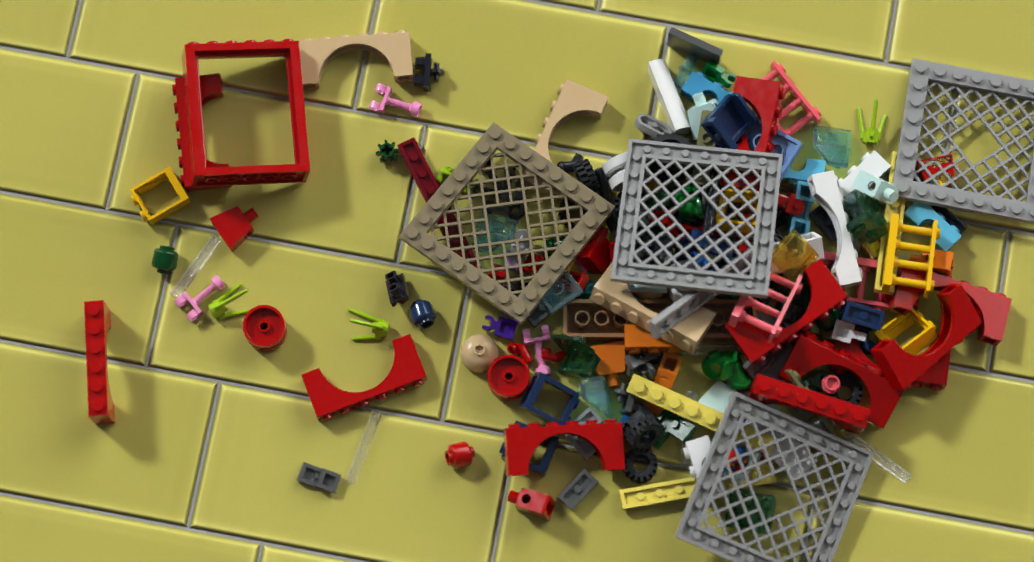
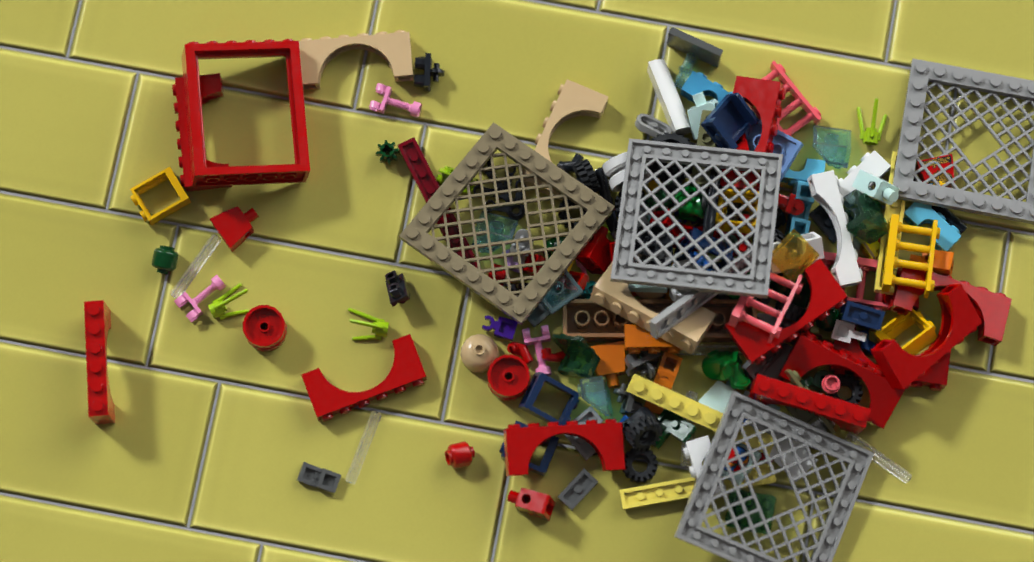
dark blue head [408,299,436,329] -> none
green plate [702,59,736,89] -> none

